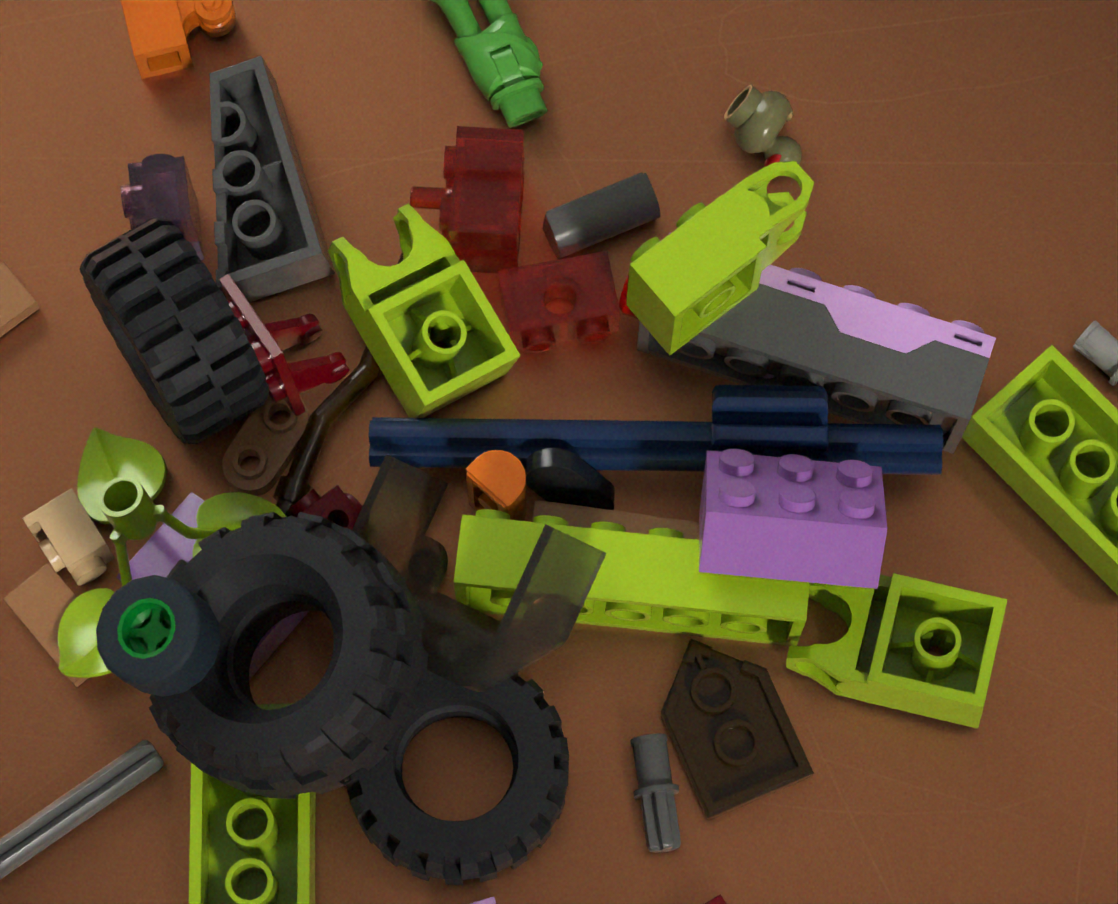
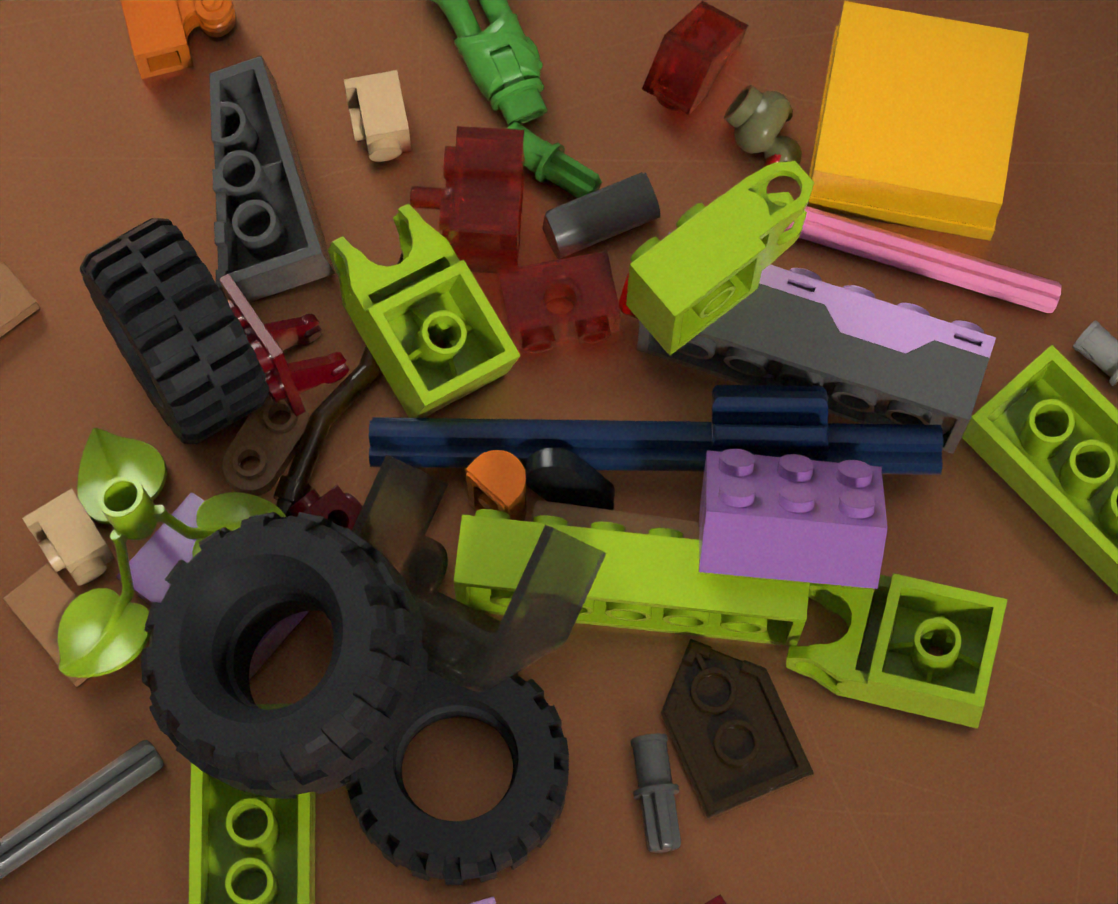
black wheel [96,575,220,697] -> none
brick [120,154,204,260] -> none
none -> tan brick [344,70,412,162]
none -> bright green axle [498,122,602,198]
none -> clear red arch [642,1,749,115]
none -> bright pink axle [784,206,1062,313]
none -> yellow container [807,1,1029,241]

